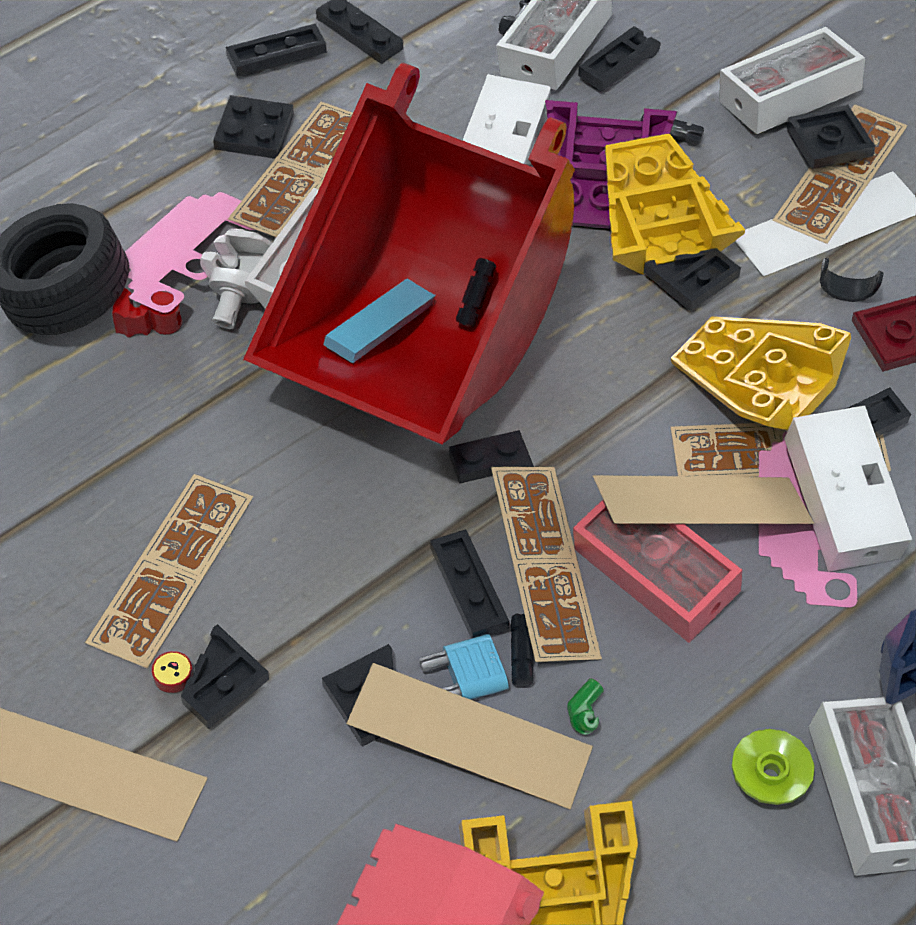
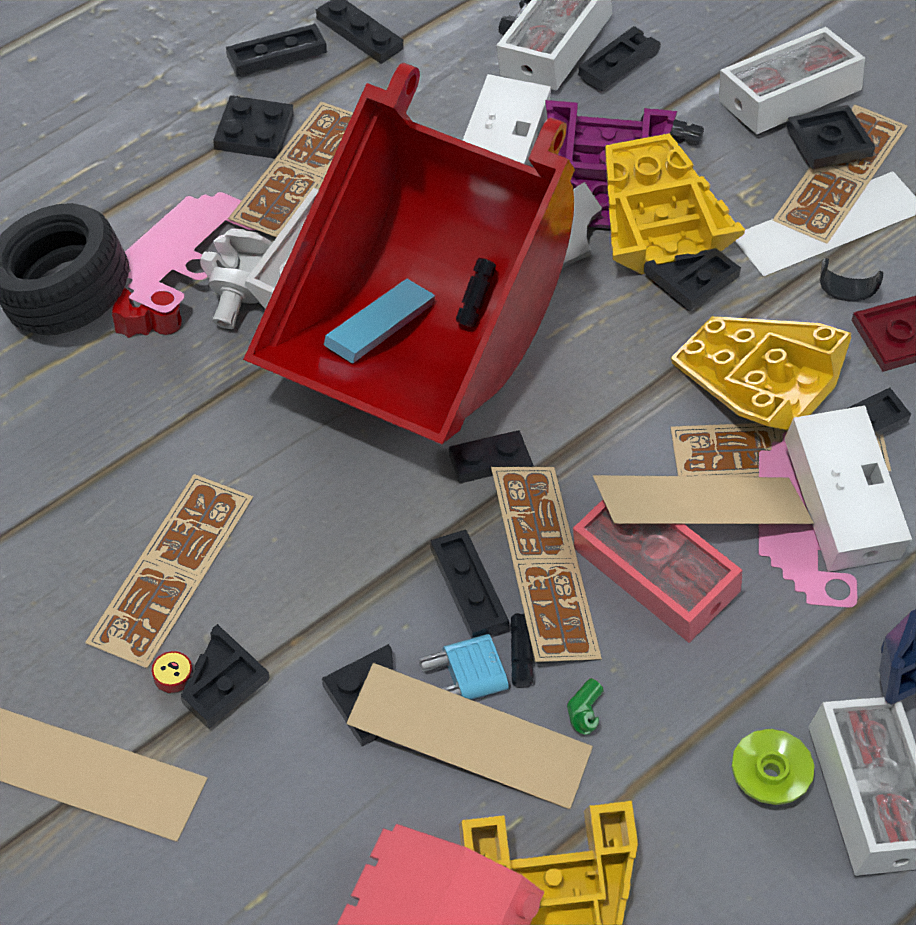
none -> light grey tile [562,182,602,269]

